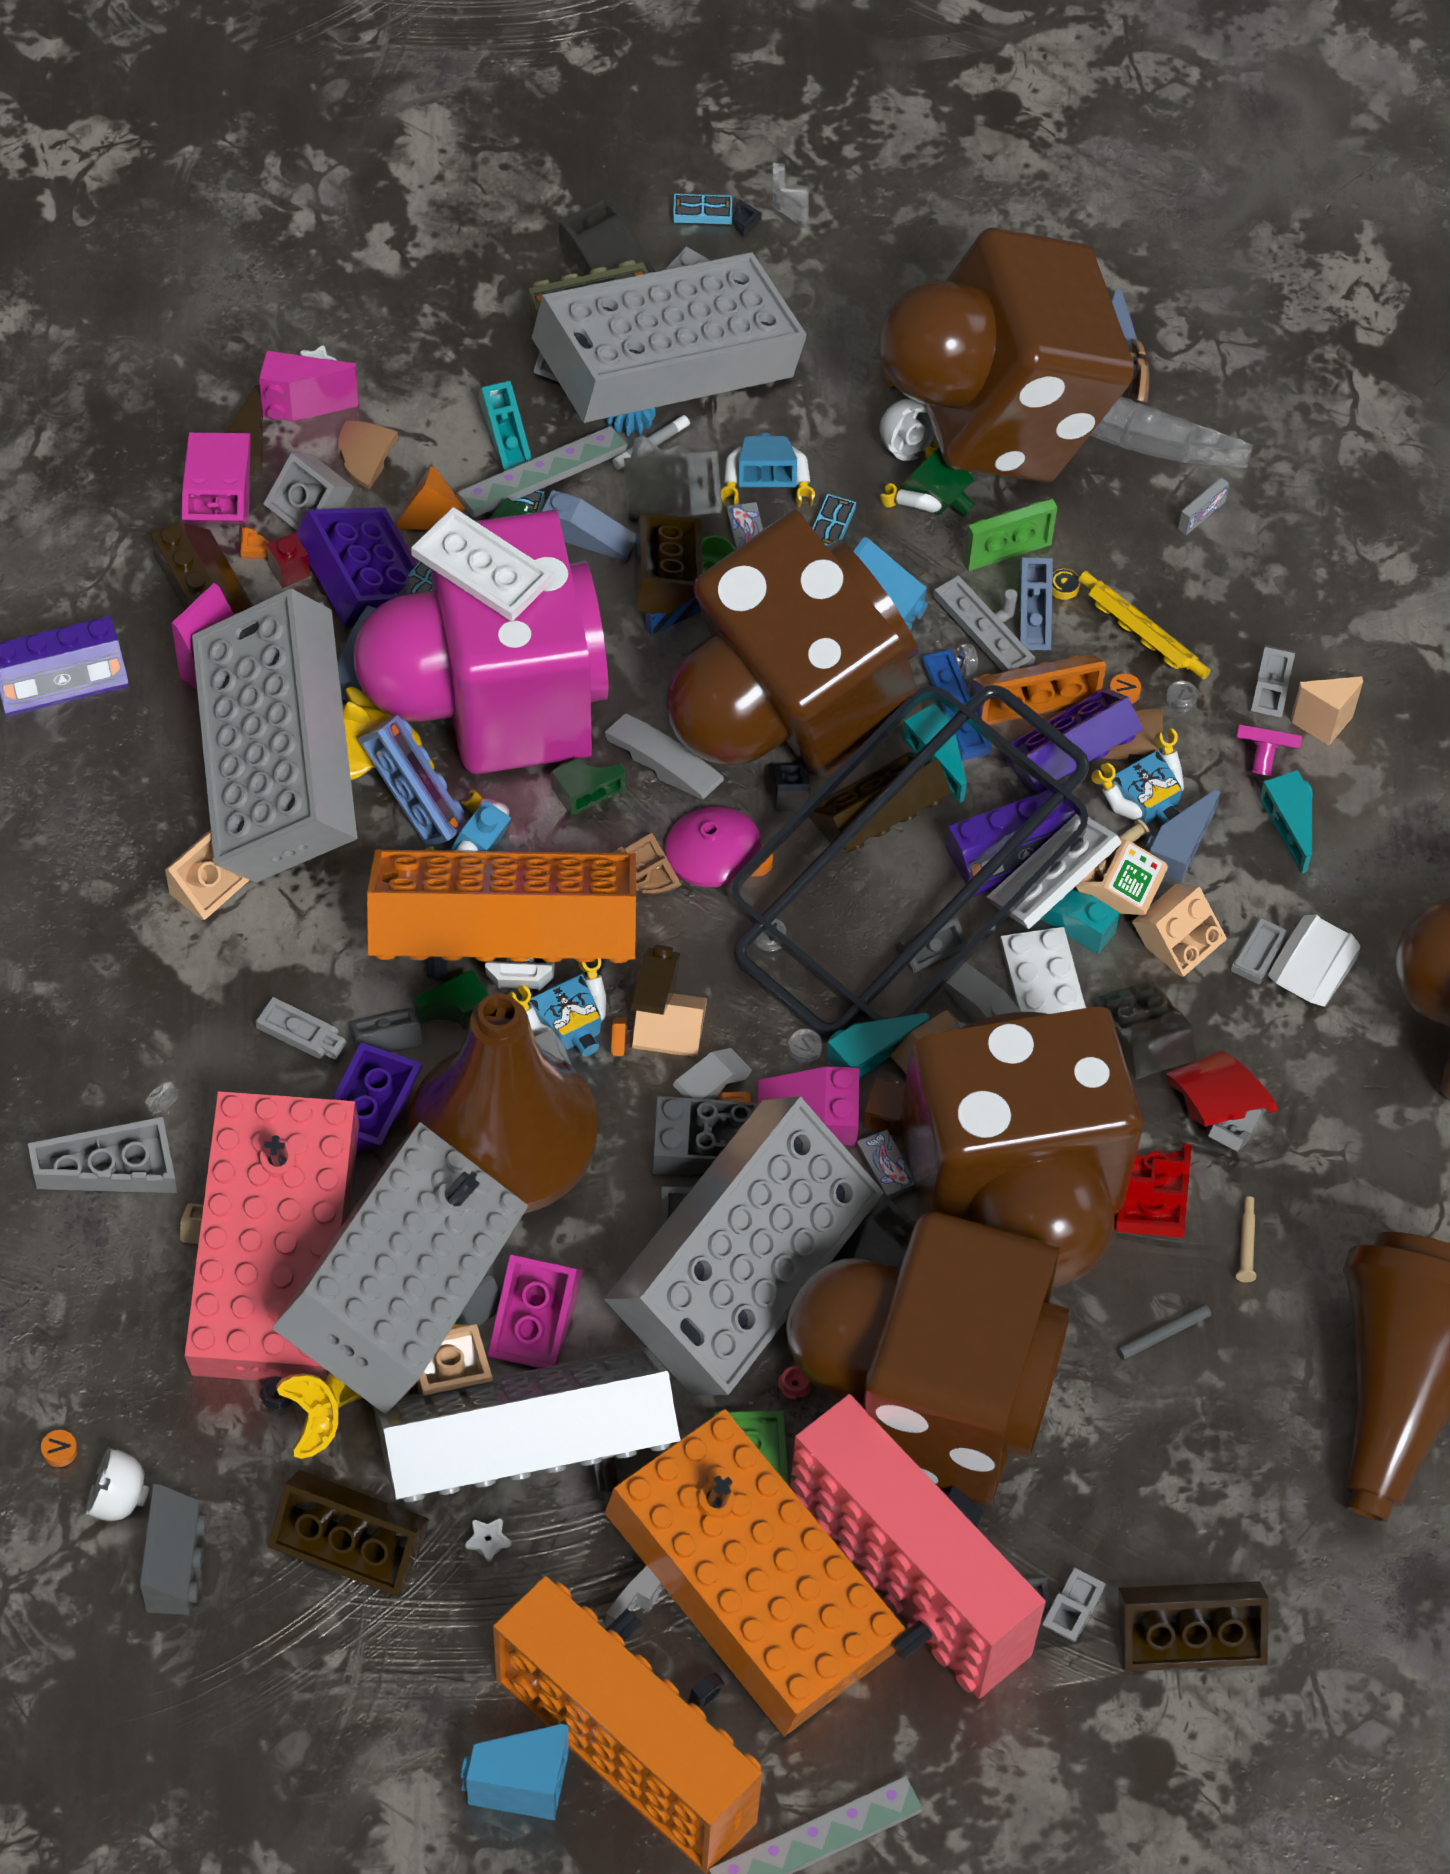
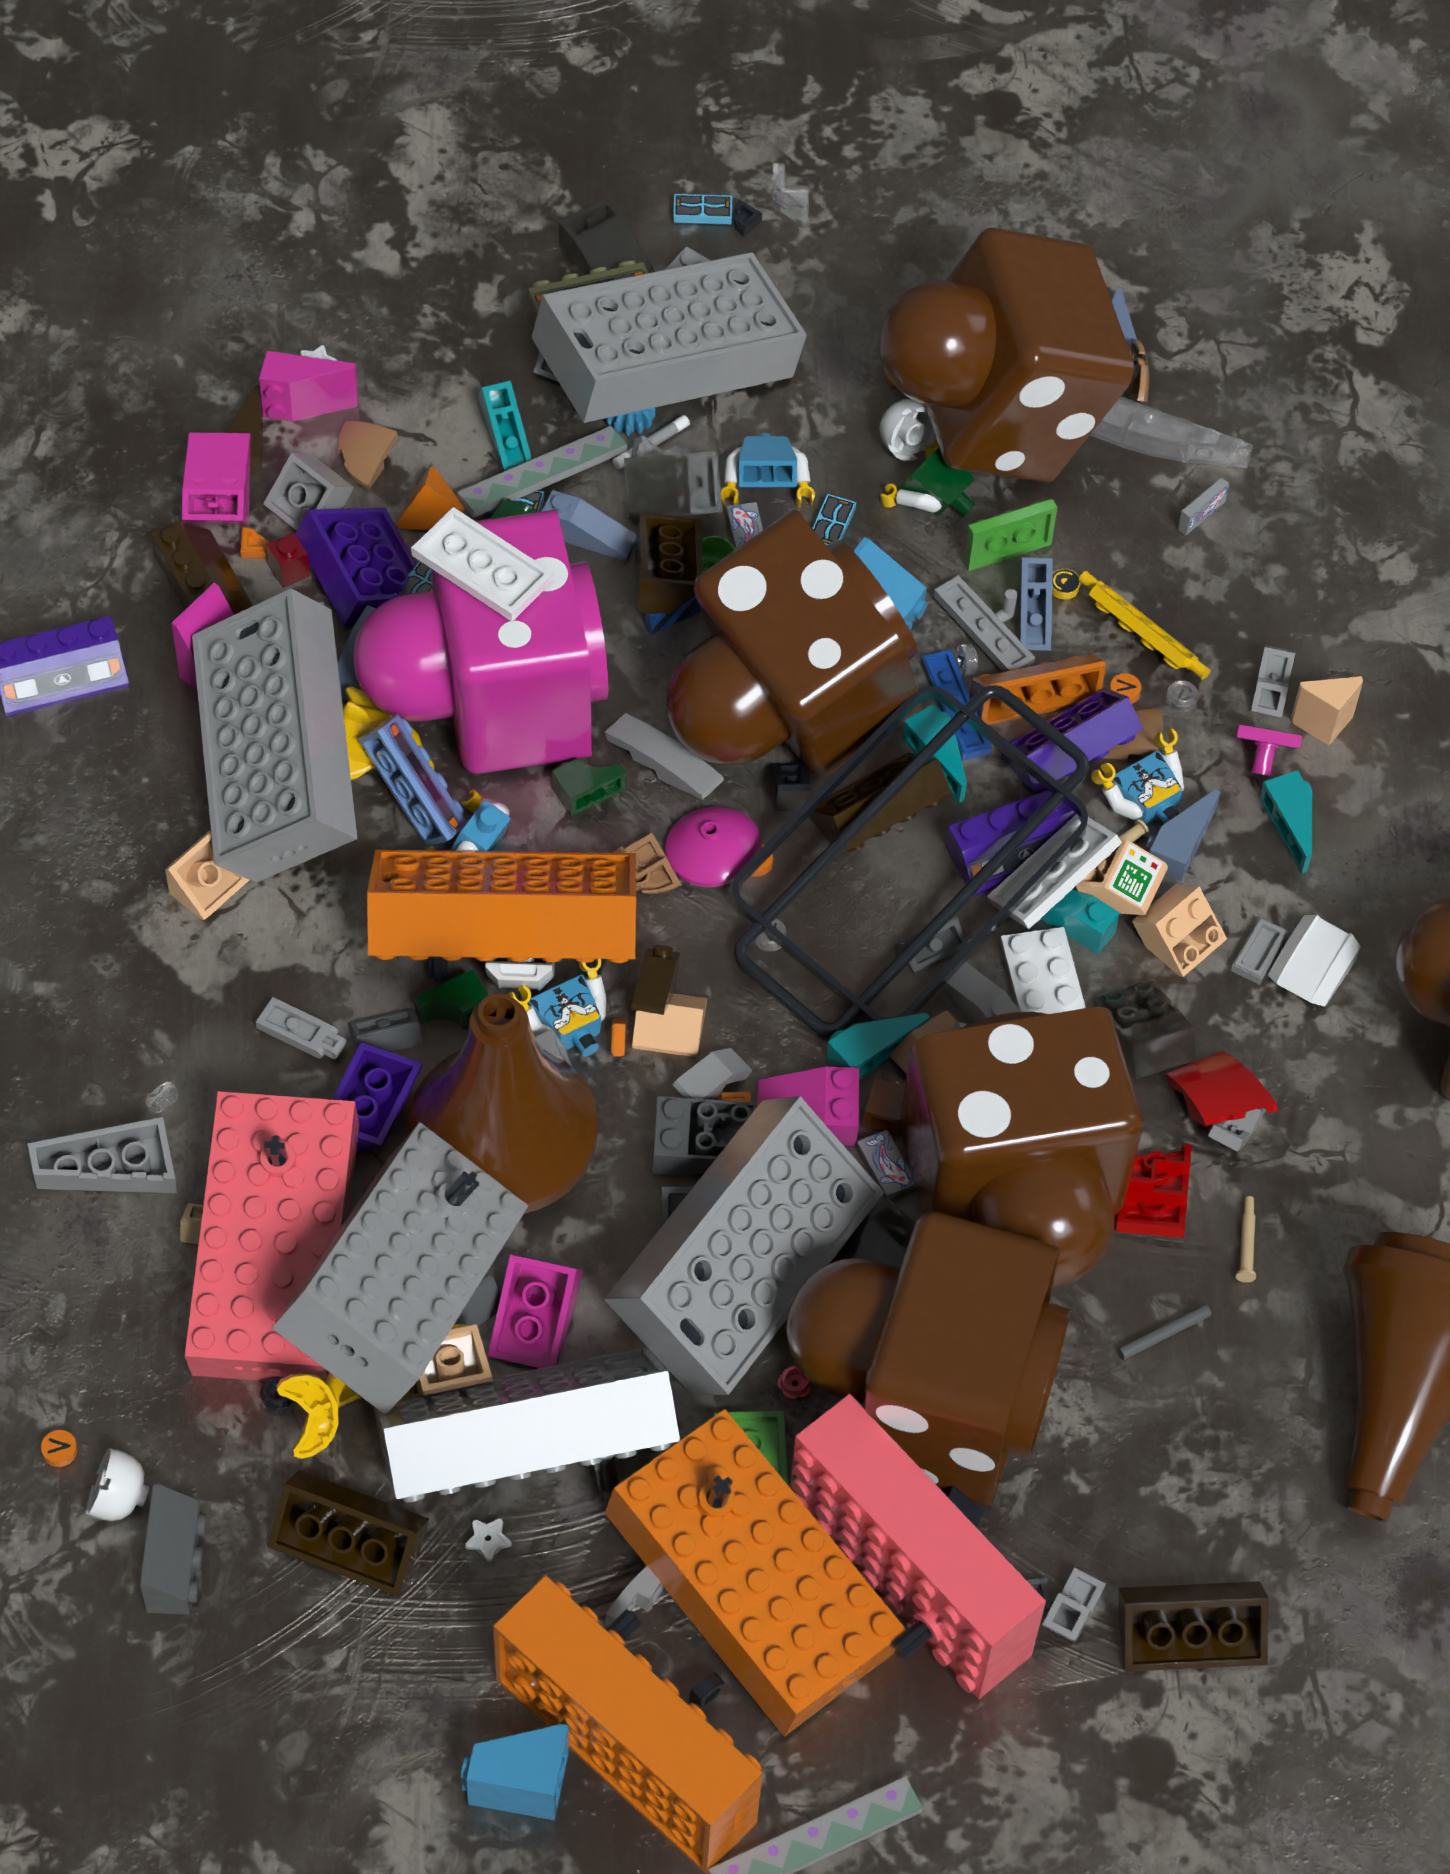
clear tile [789,1029,822,1063] -> none

